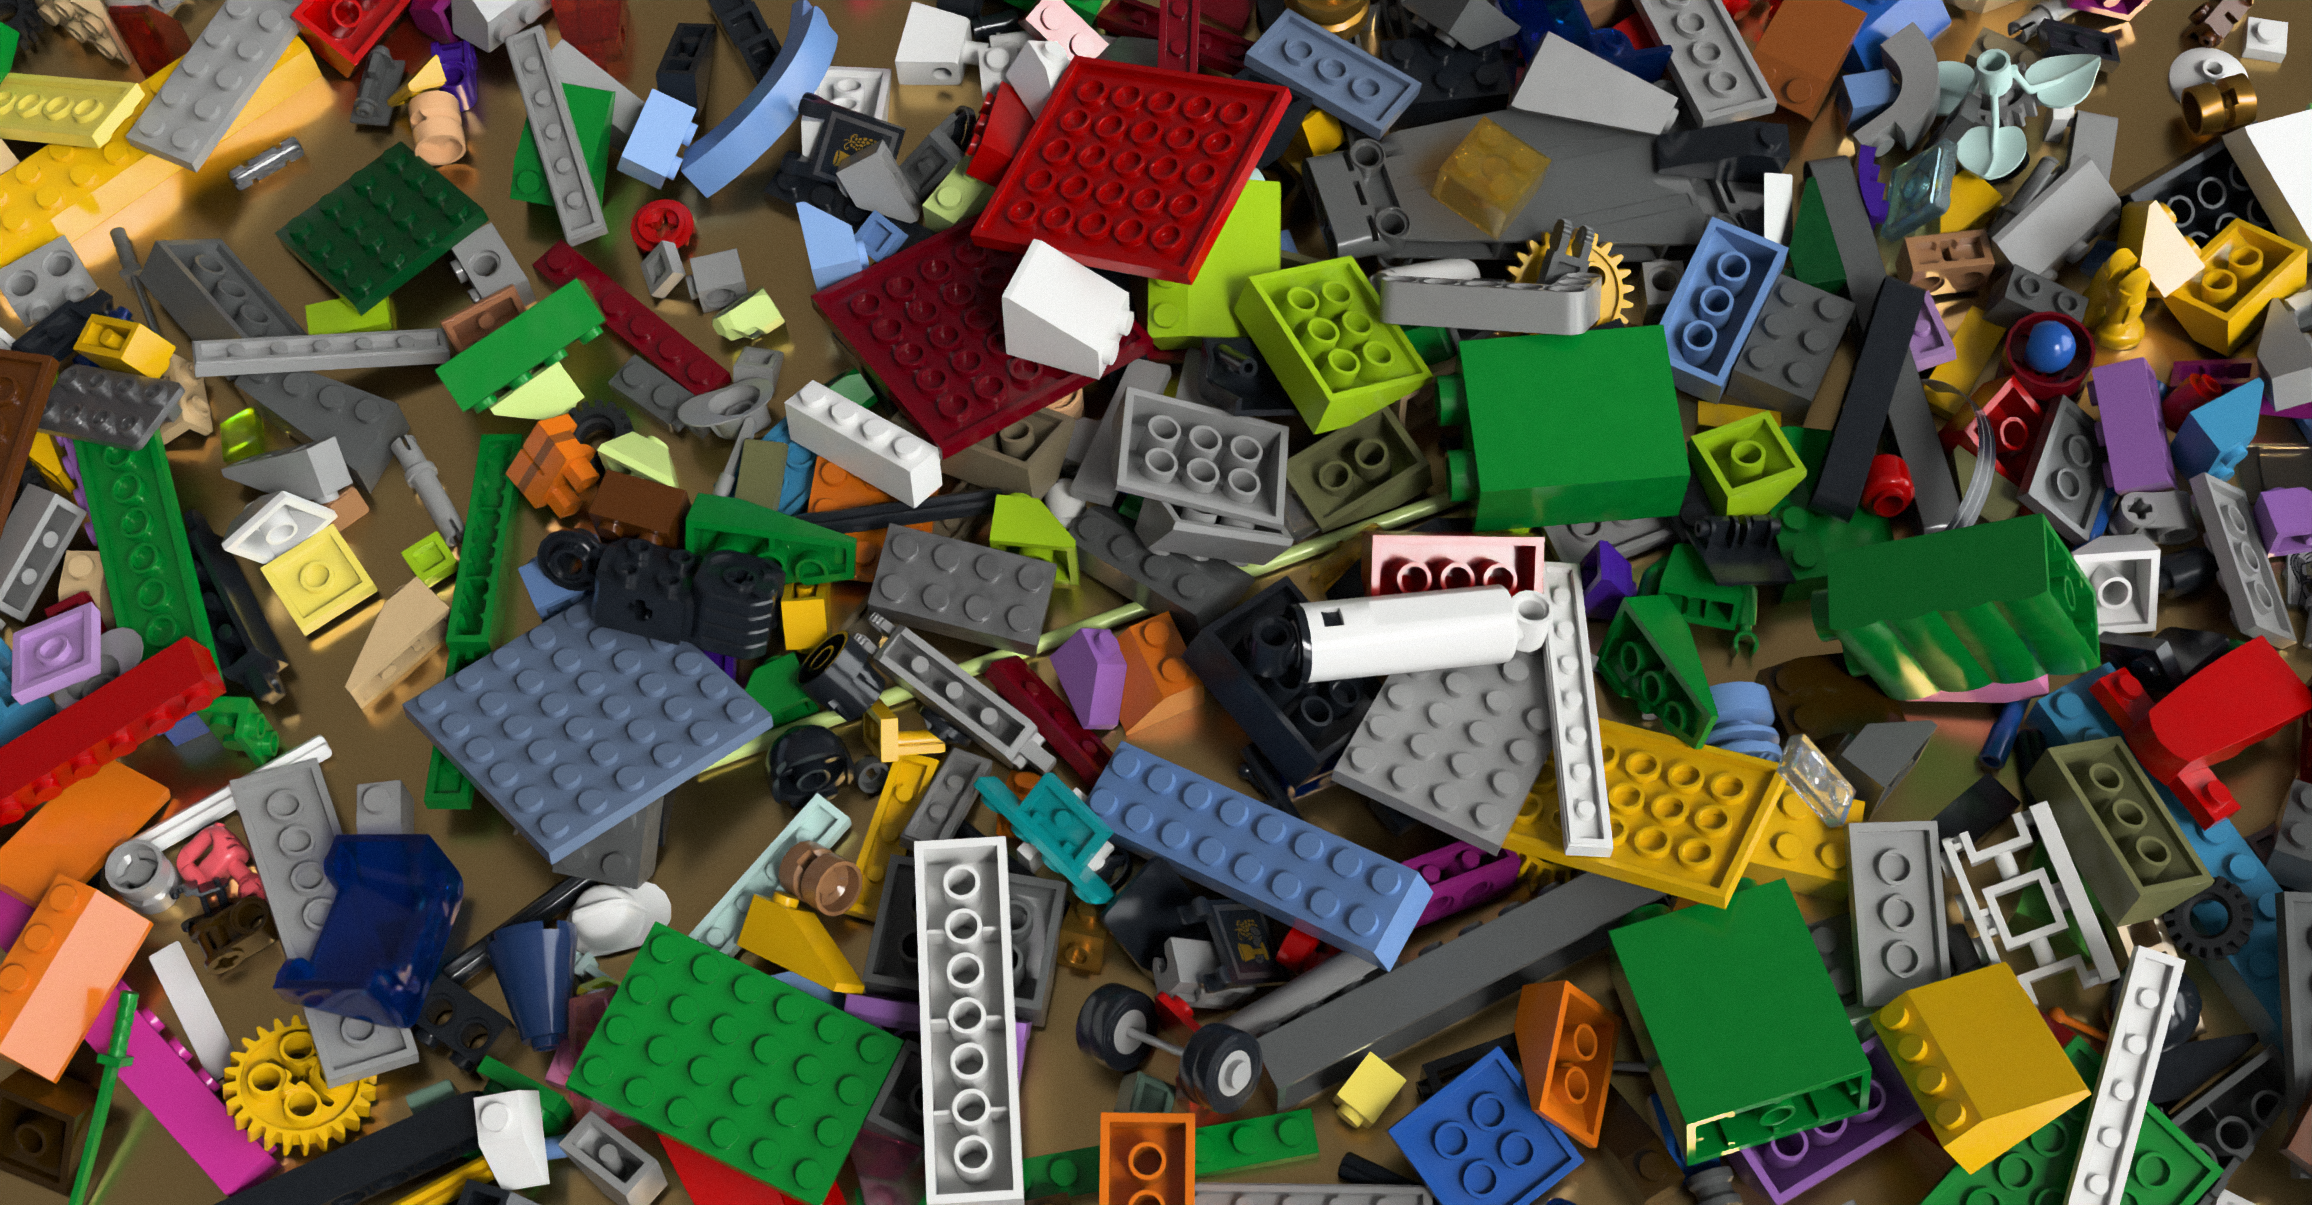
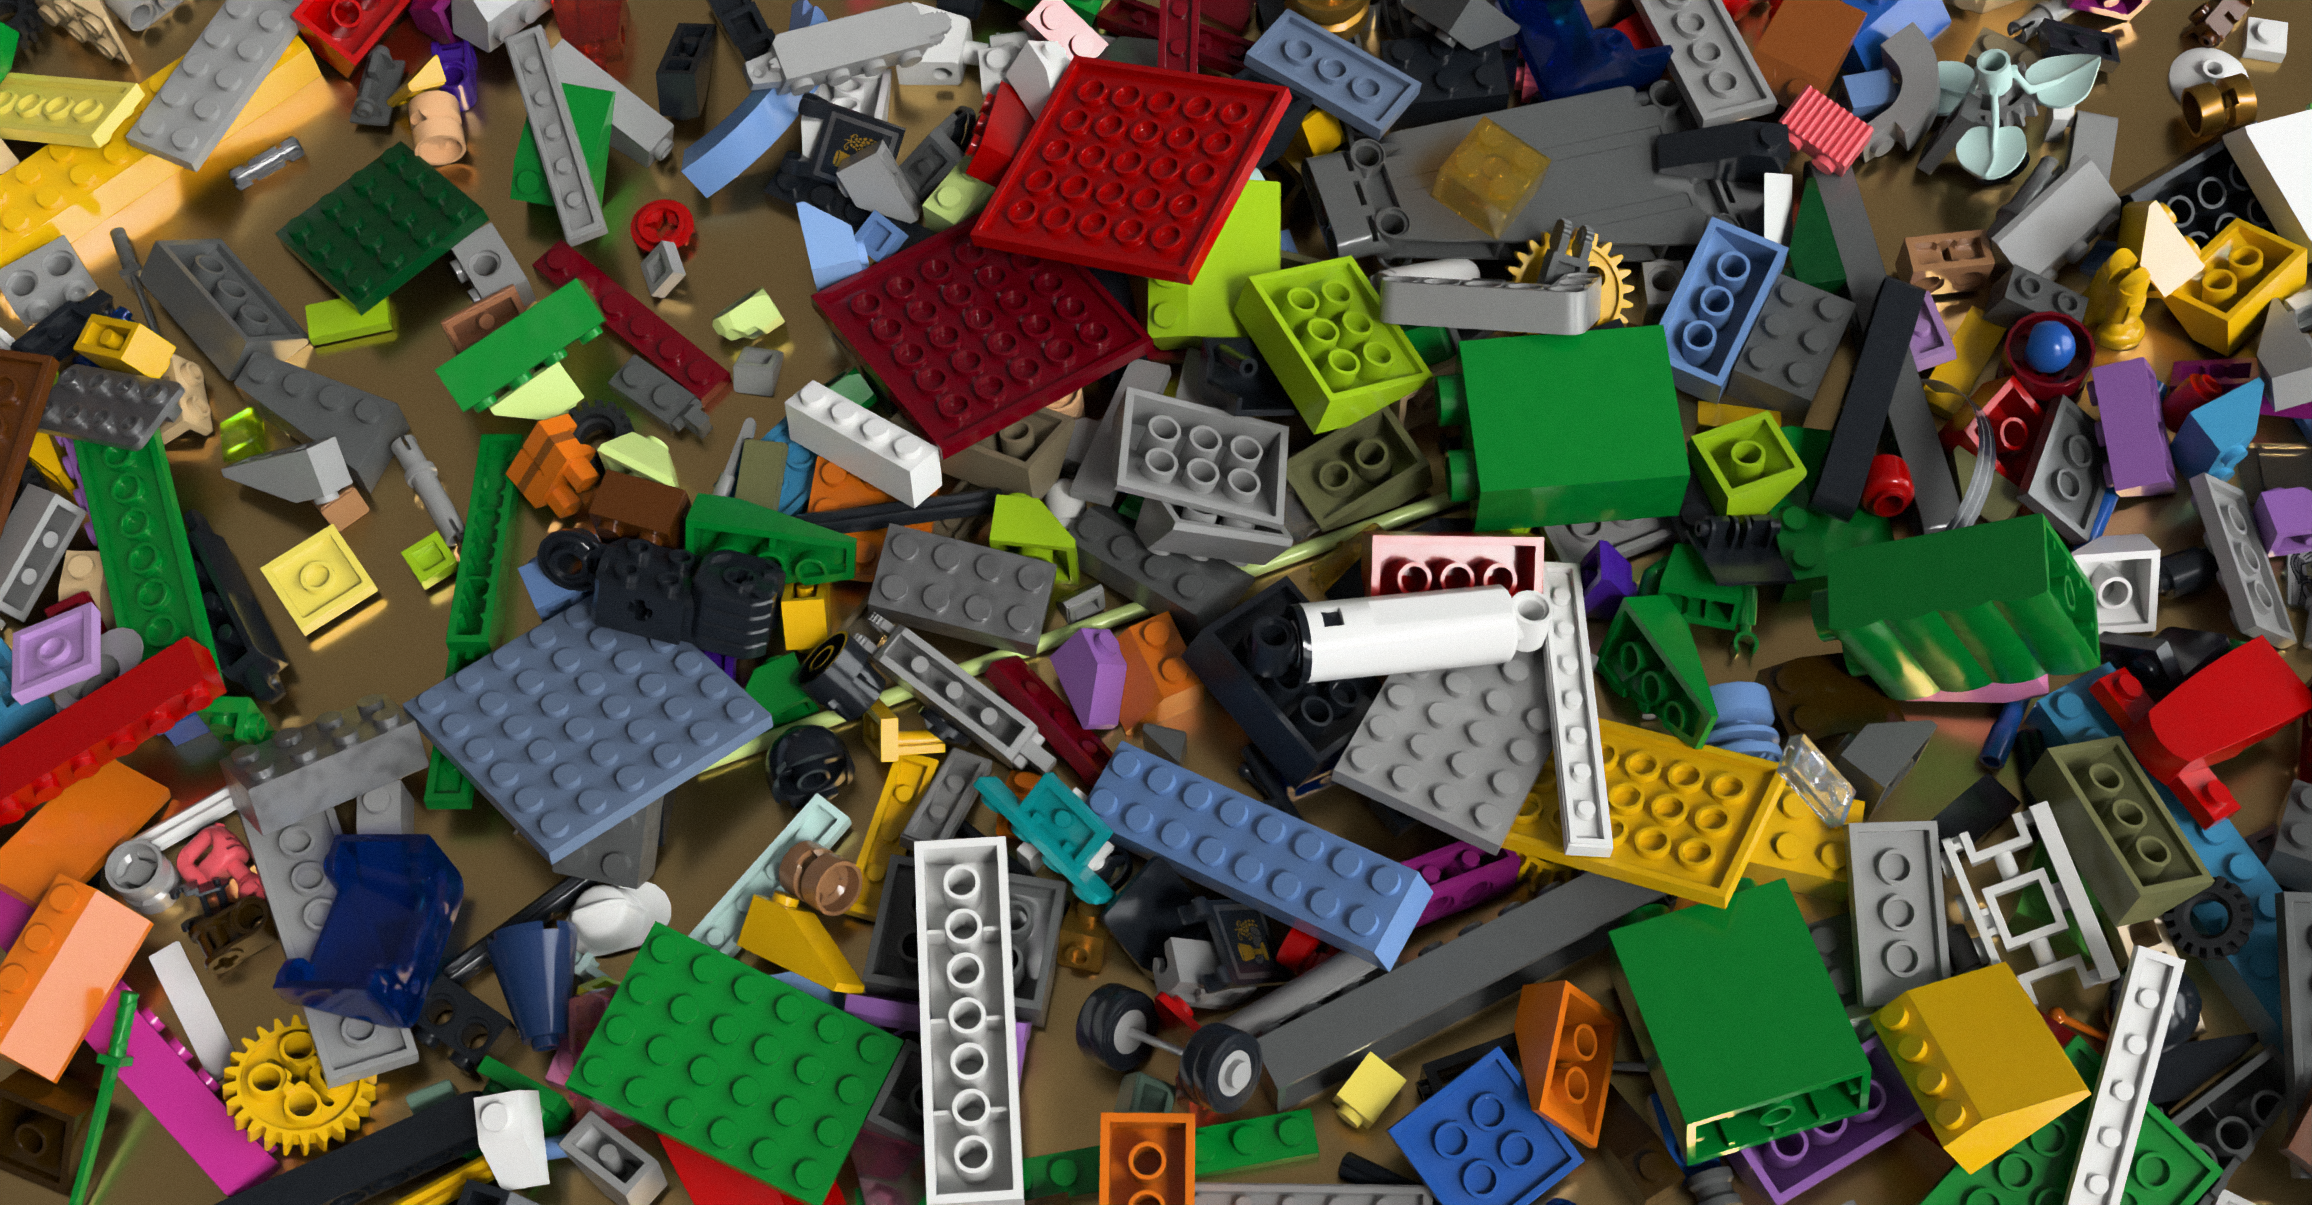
clear red slope [108,5,192,79] -> none
light grey tile [191,328,450,377] -> none
white slope [221,490,338,565] -> none
tan slope [345,576,451,710] -> none
light blue brick [616,88,698,190] -> none
light grey piece [678,378,774,440] -> none
light grey brick [686,248,748,313] -> none
dark grey hinge [854,755,890,793] -> none
black pin [970,8,1020,43] -> none
white slope [1002,239,1134,380] -> none
light grey slope [1506,31,1679,136] -> none
dark purple slope [1853,144,1889,231] -> none
clear light blue plate [1880,138,1958,243] -> none
yellow slope [1932,169,2004,235] -> none
light grey piece [2107,490,2198,546] -> none
none -> flat silver brick [219,693,429,836]
none -> light grey hinge [742,2,952,96]
none -> light grey slope [1056,583,1106,625]
none -> dark grey slope [1142,723,1187,767]
none -> coral brick [1777,84,1874,177]

